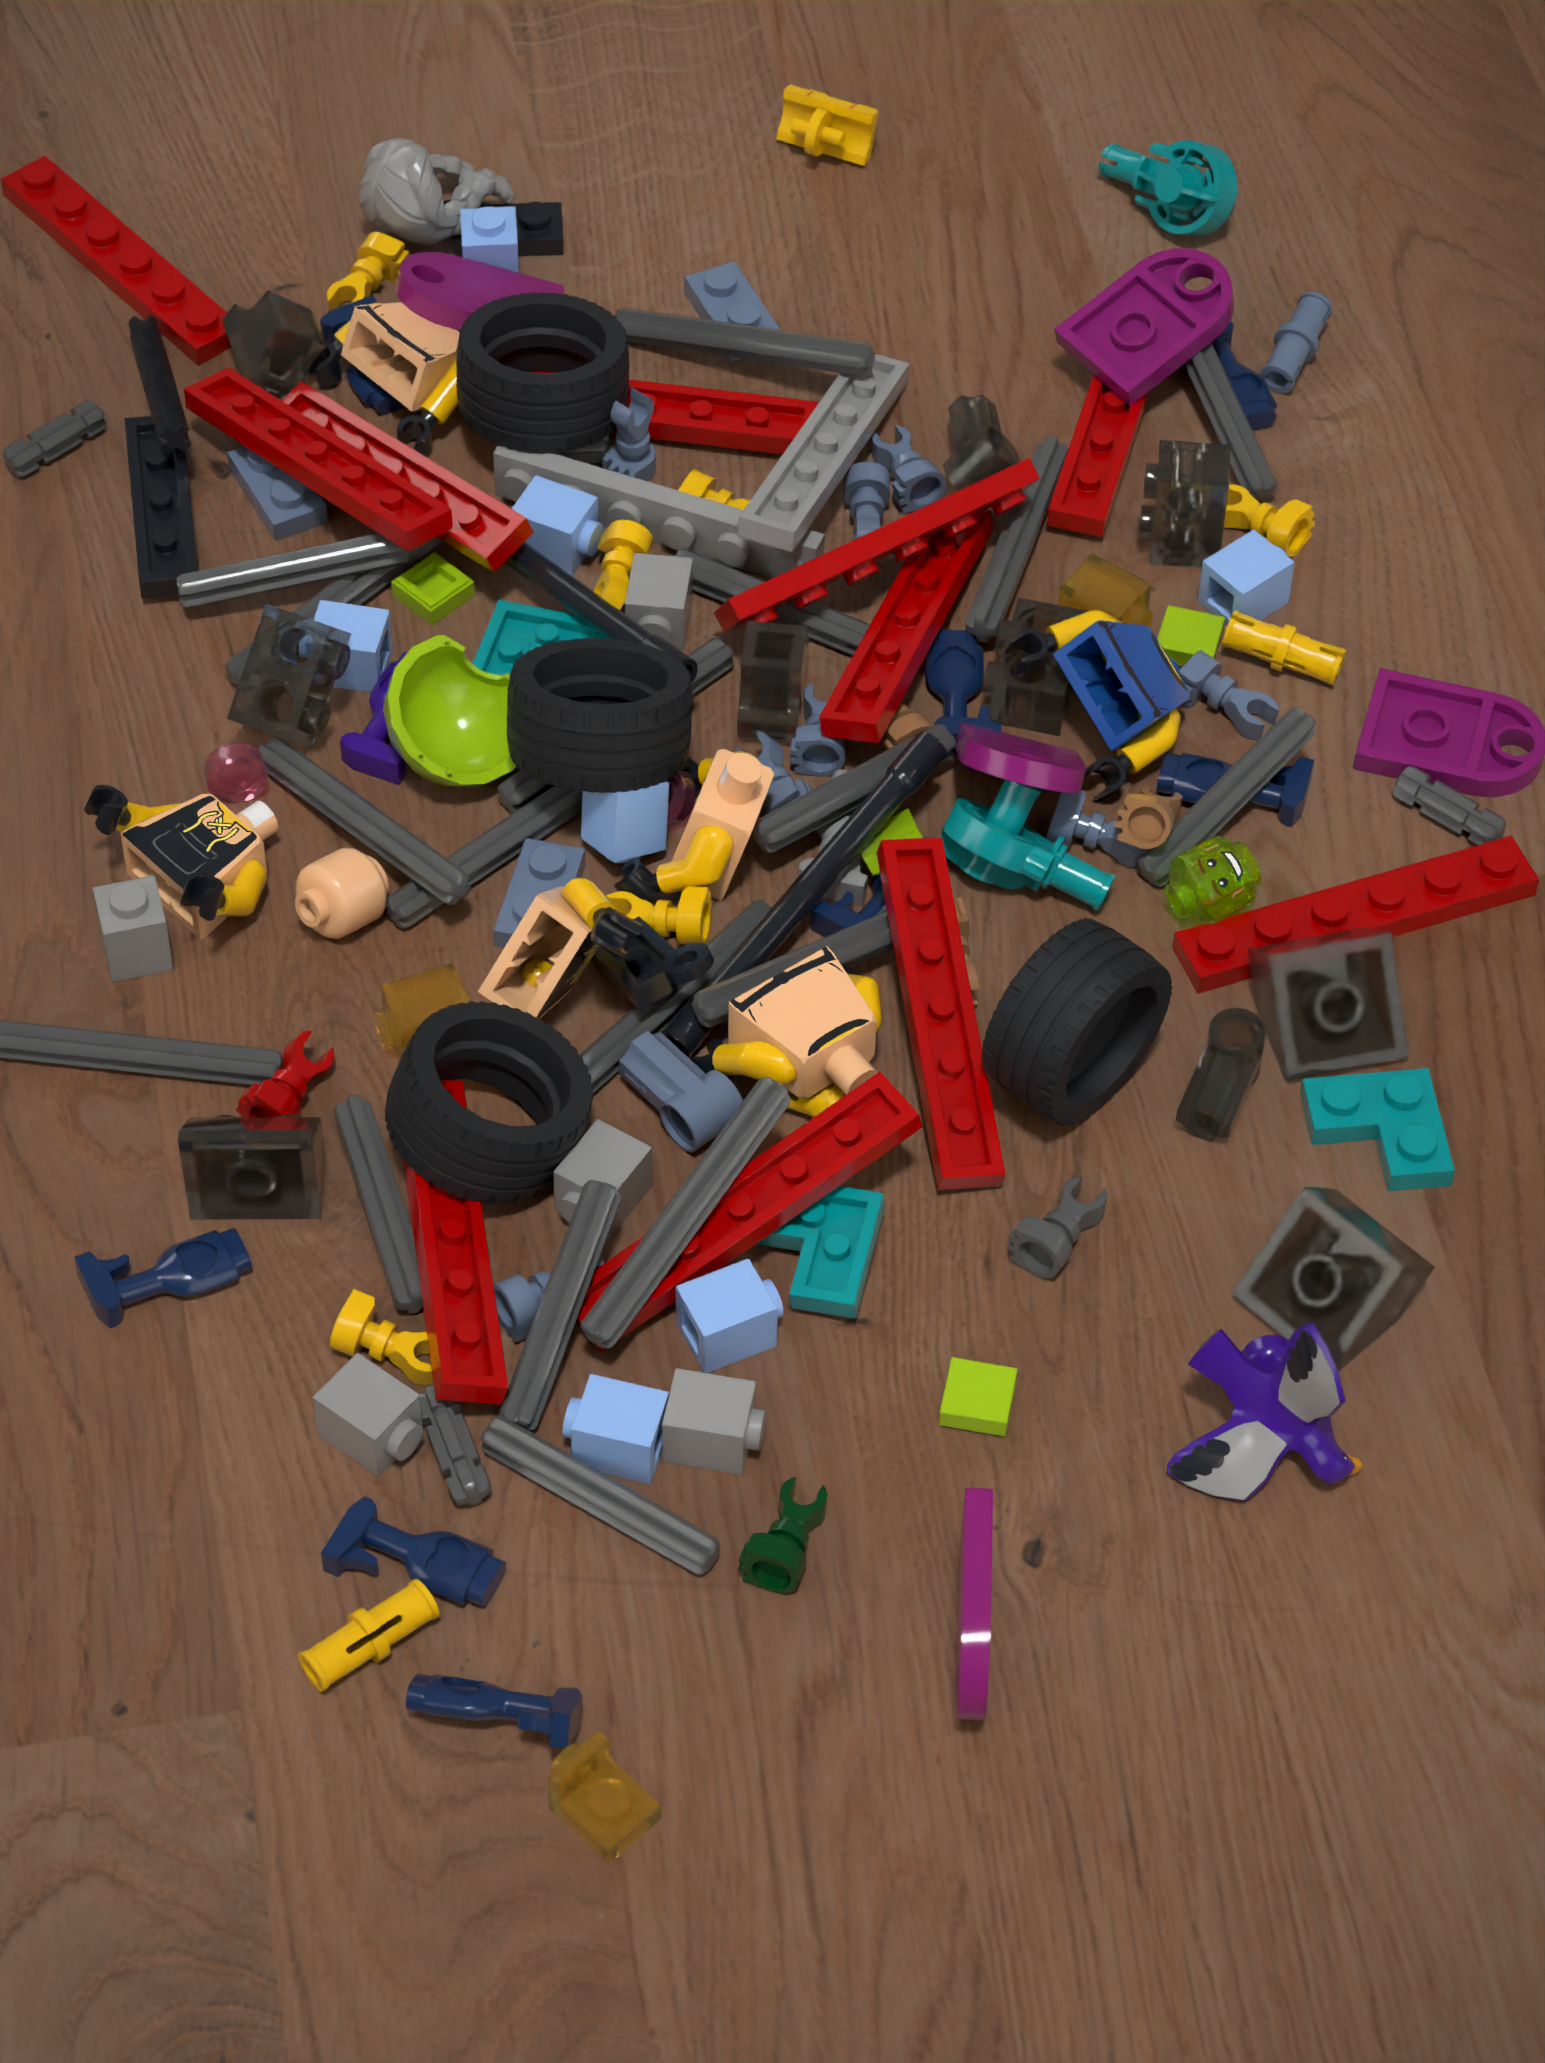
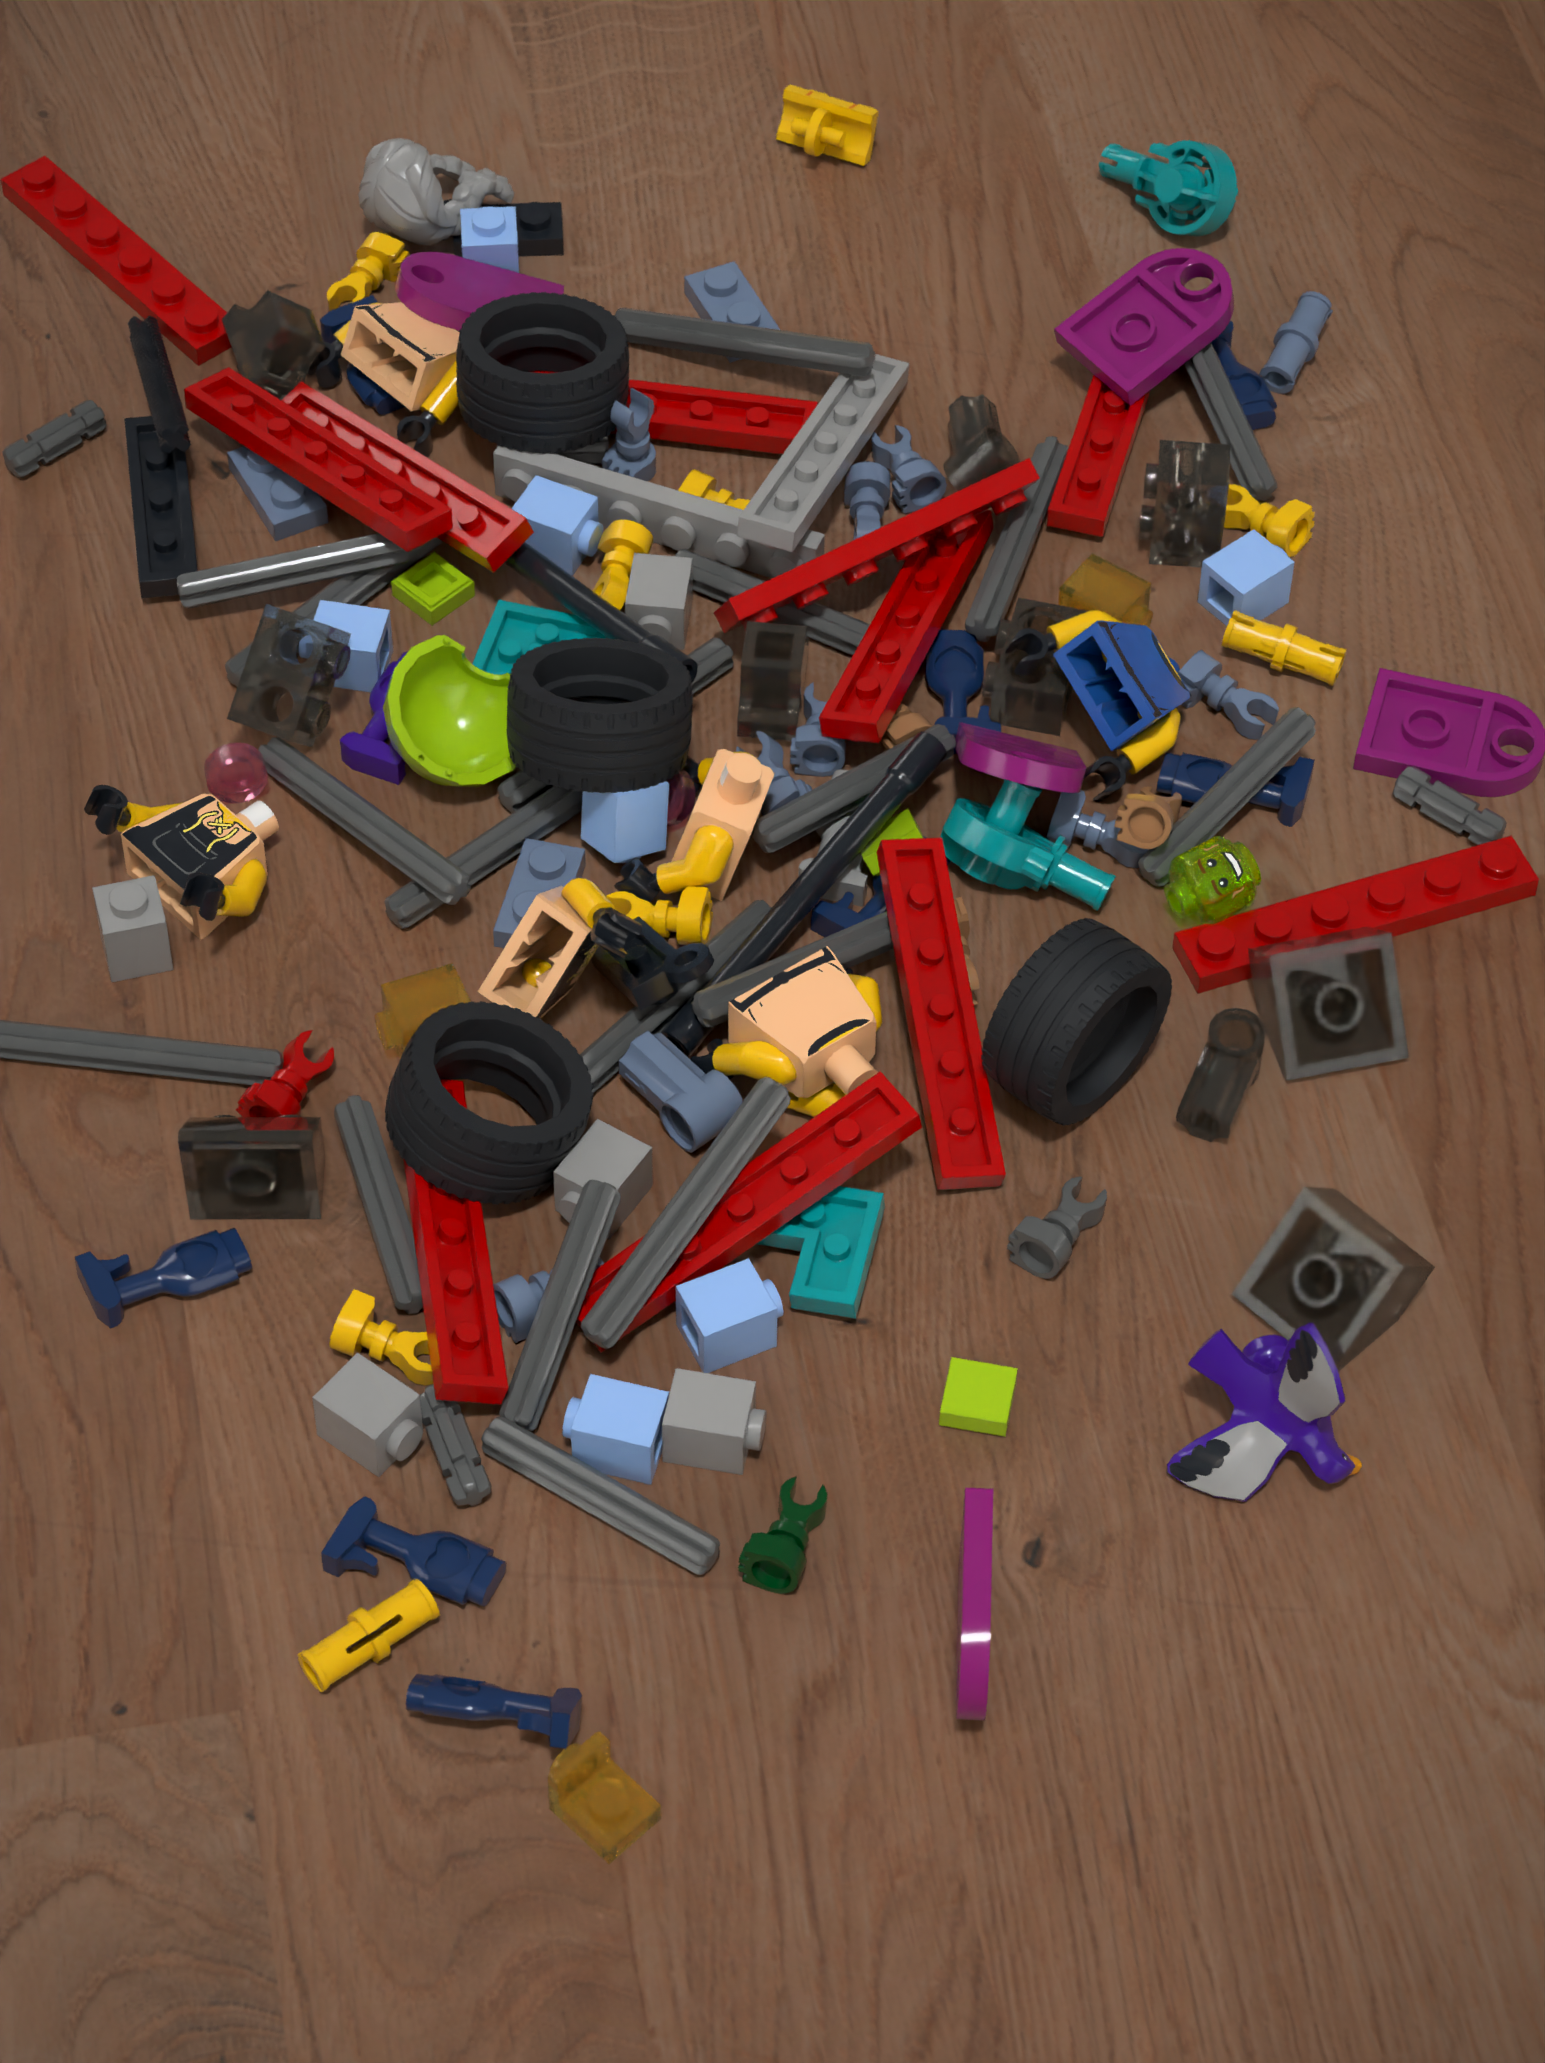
light nougat head [295,848,389,939] -> none
lime tile [1157,605,1225,667] -> none
teal plate [1300,1068,1455,1191] -> none

